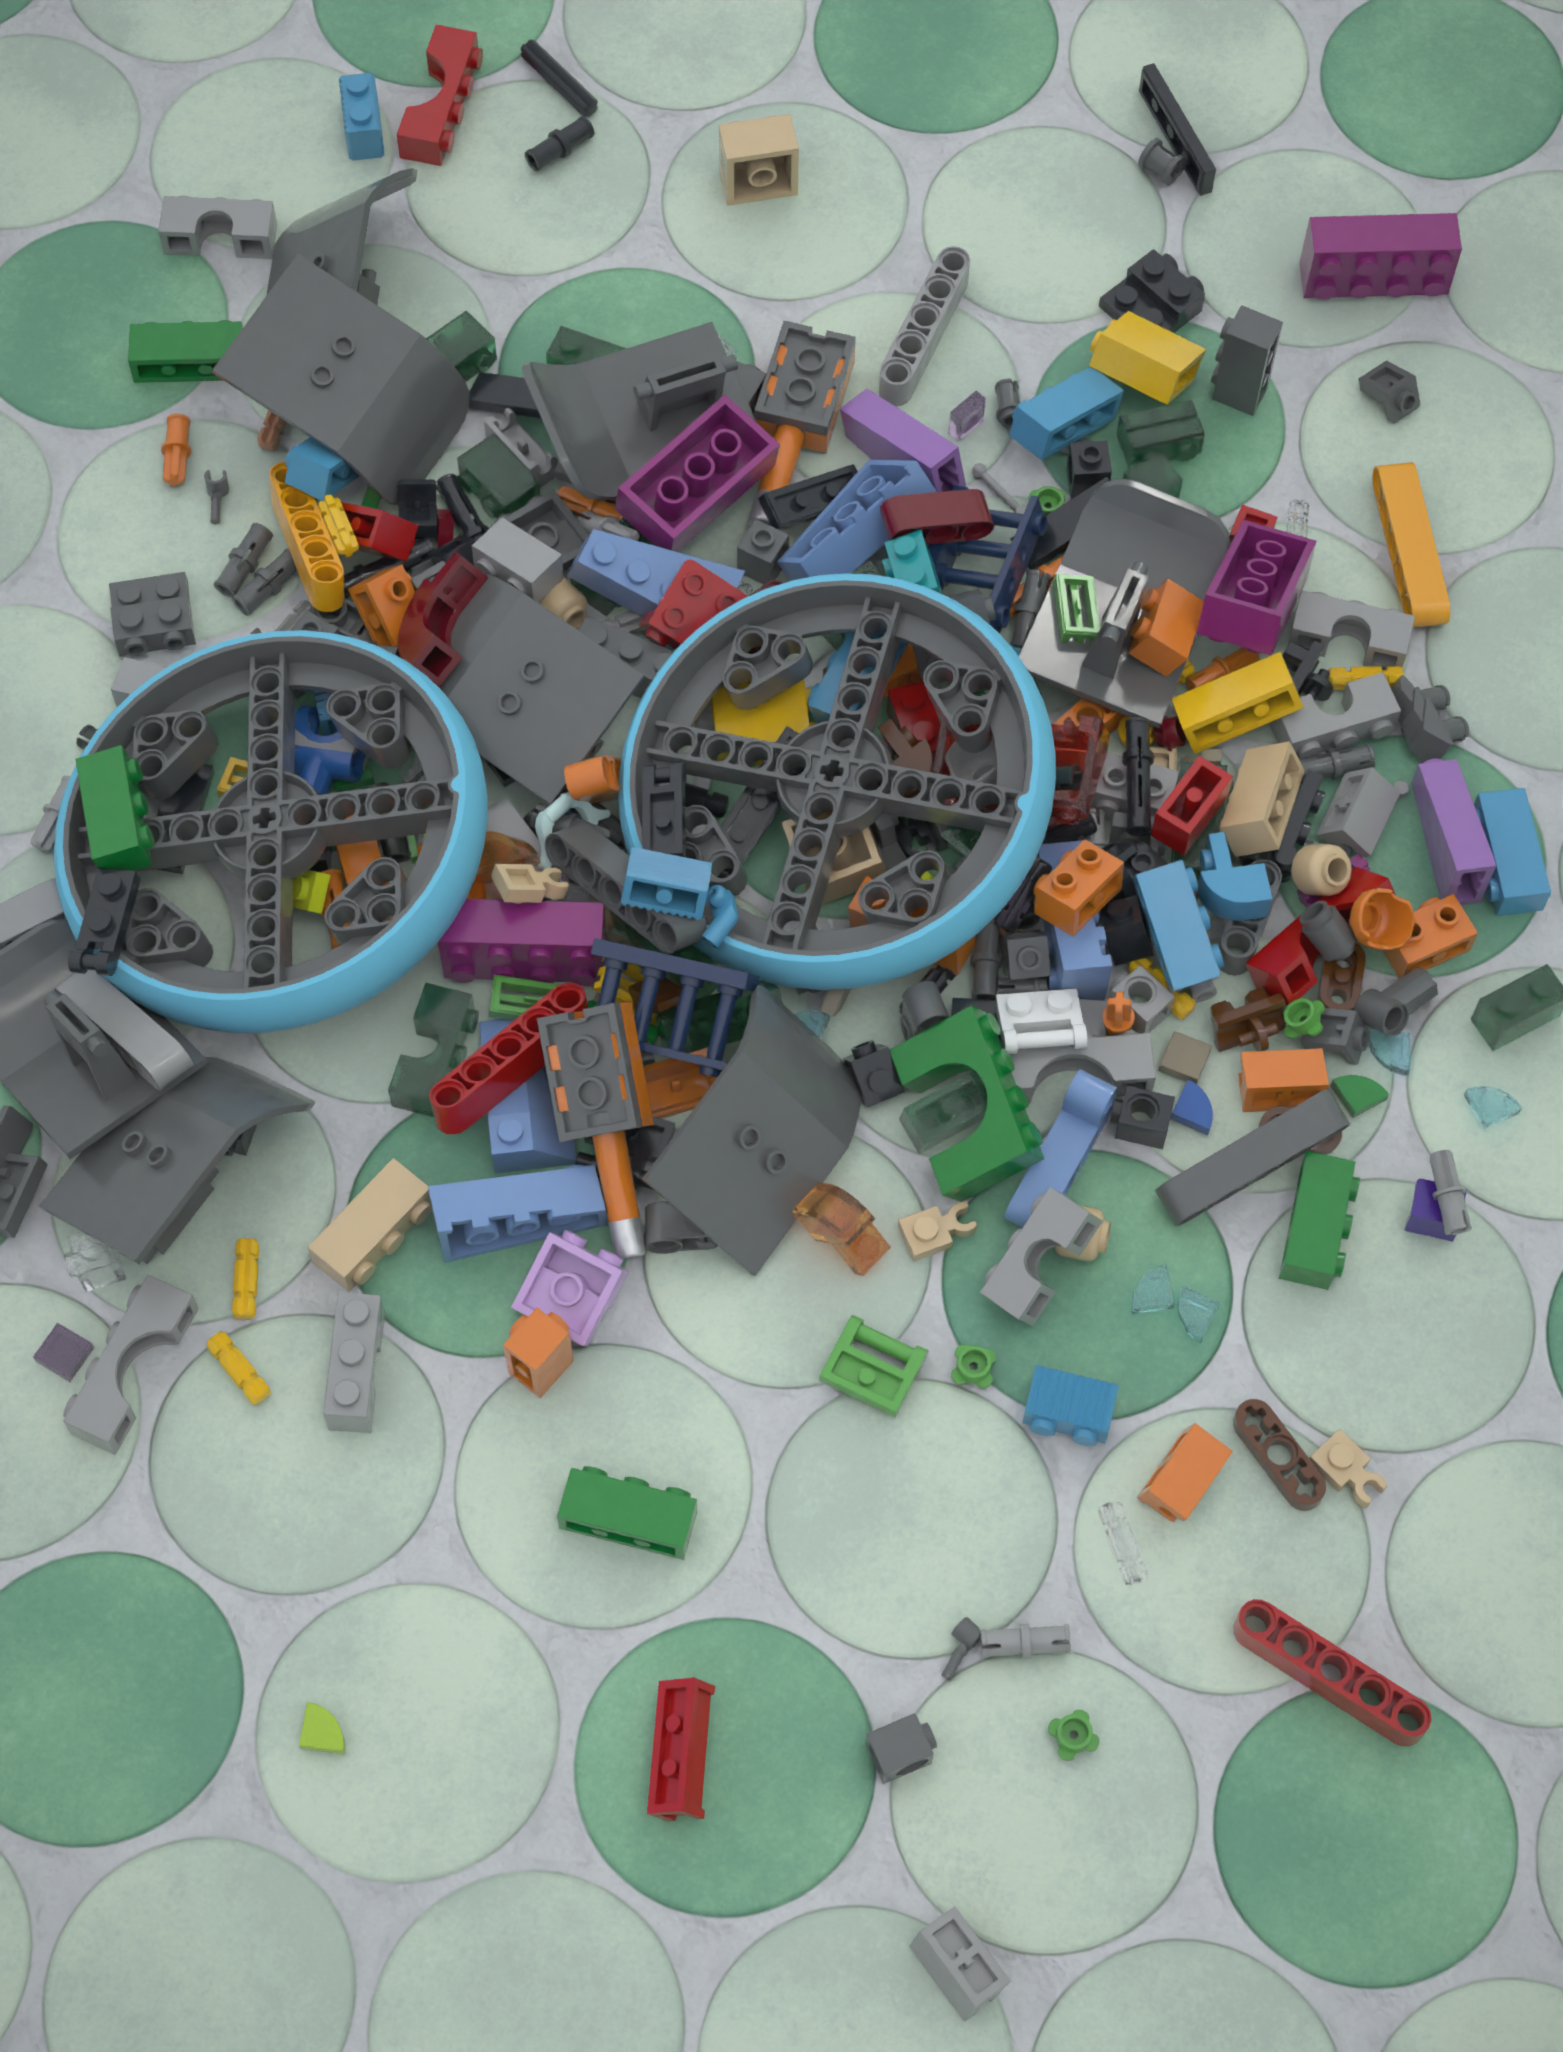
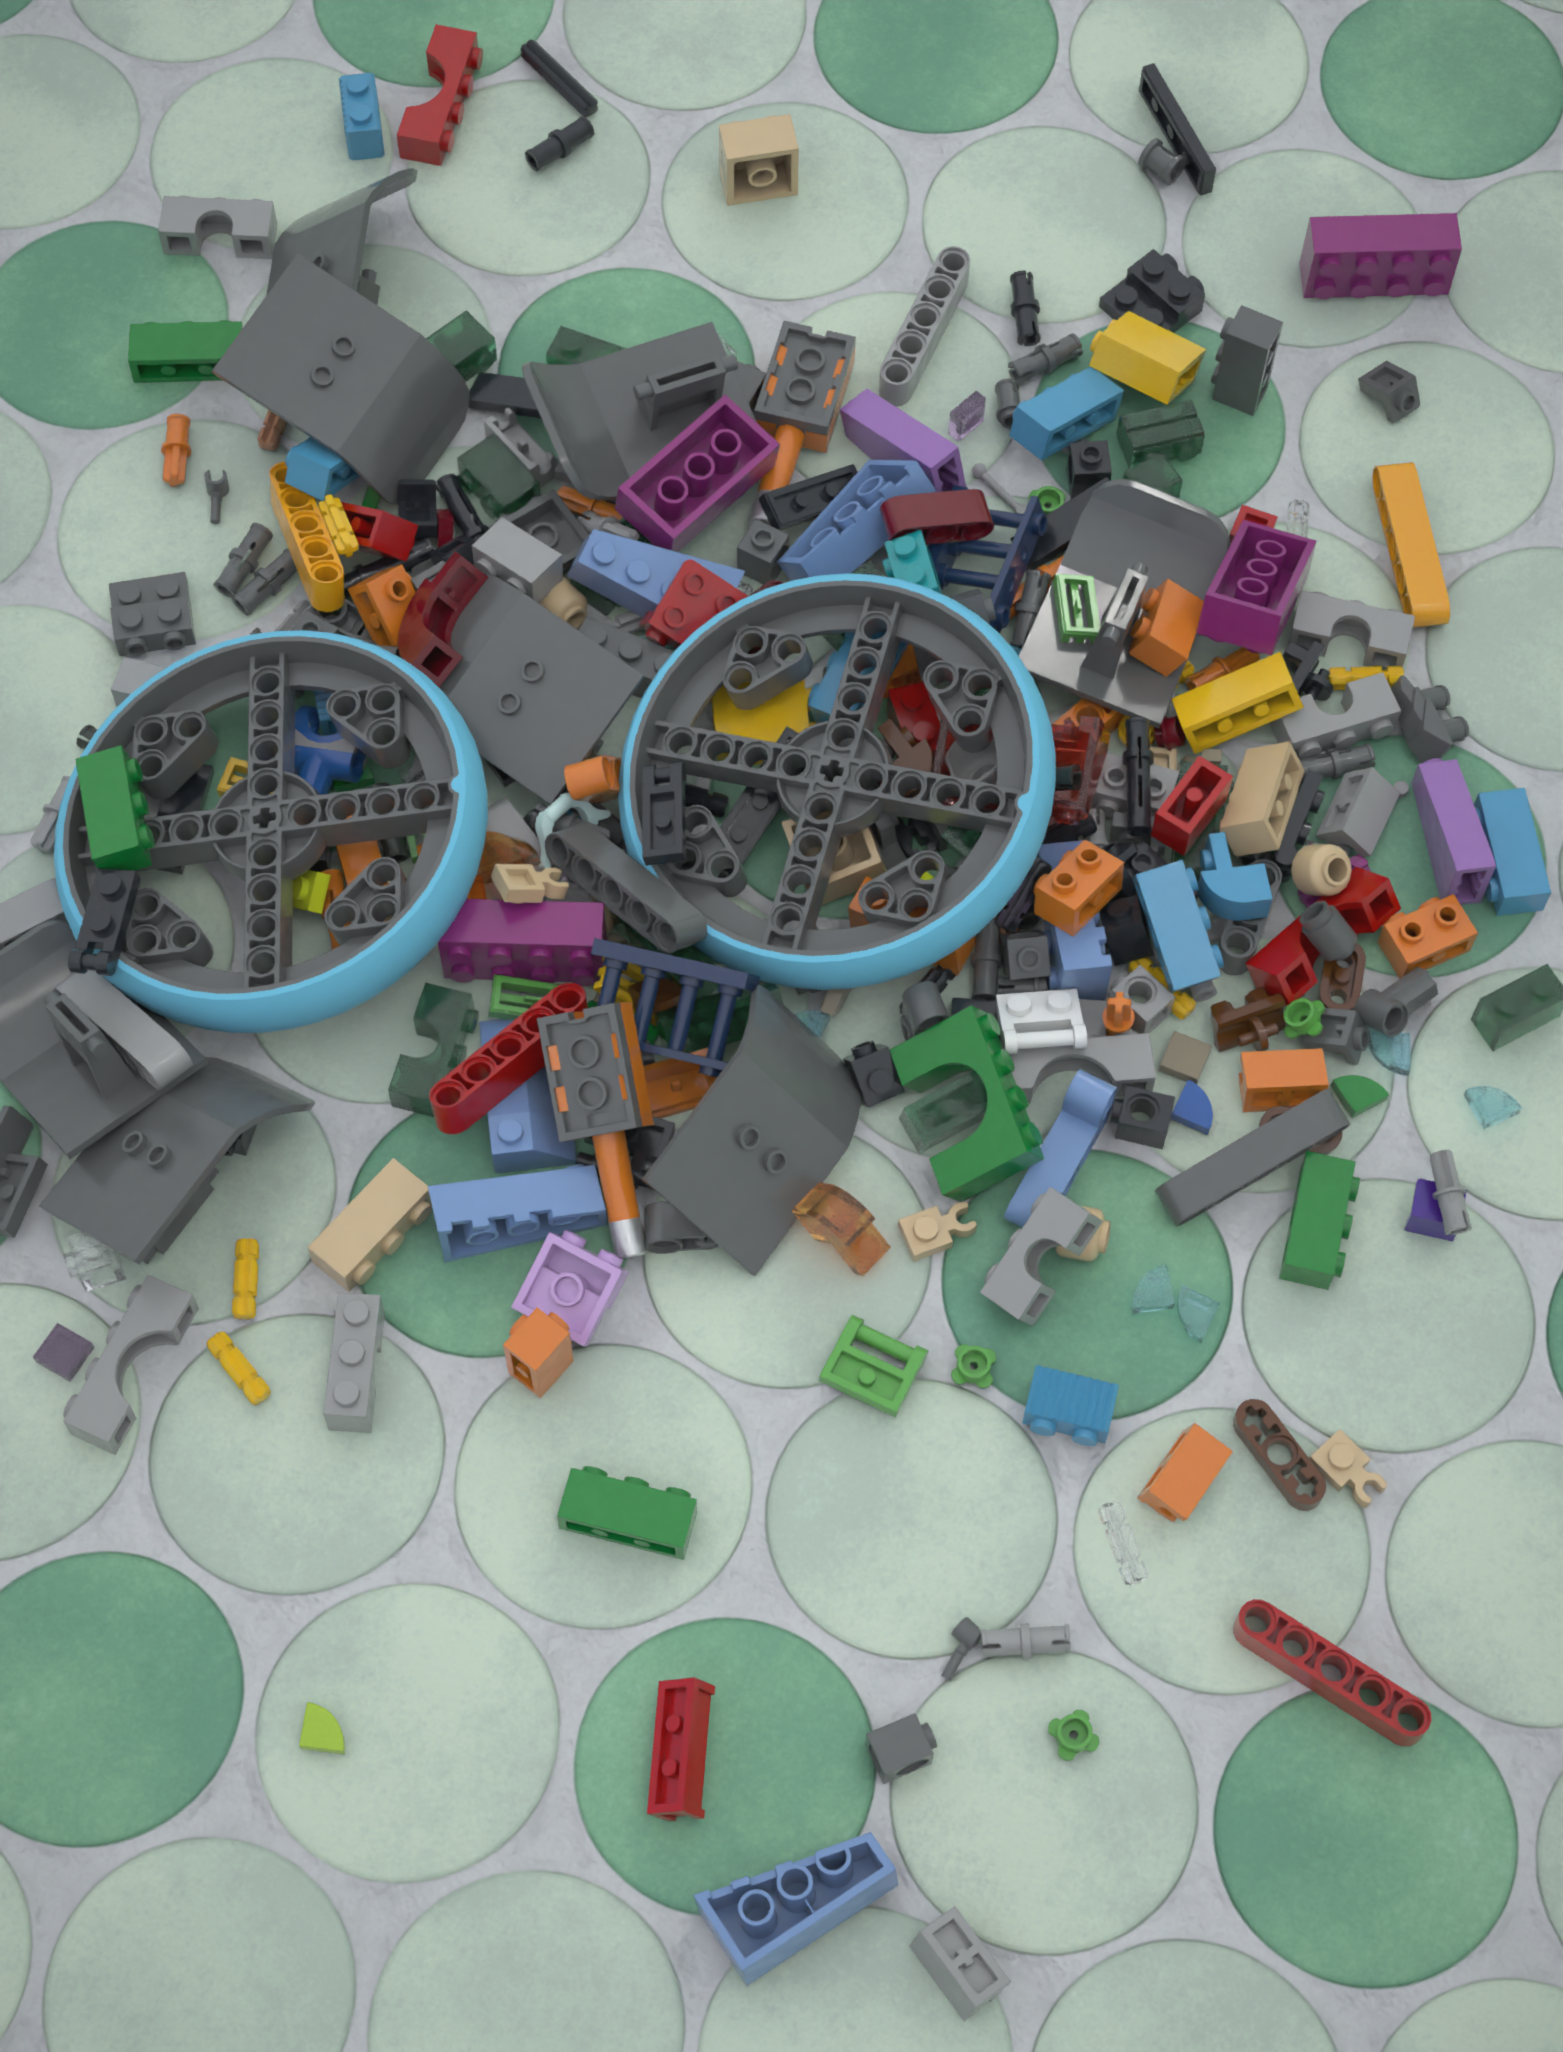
dark azure brick [621,847,712,921] -> none
dark azure arm [701,885,739,949] -> none
orange hair [1349,888,1415,950] -> none
none -> medium blue wedge [693,1832,898,1986]
none -> dark grey pin [1008,333,1083,385]
none -> black pin [1010,270,1041,347]

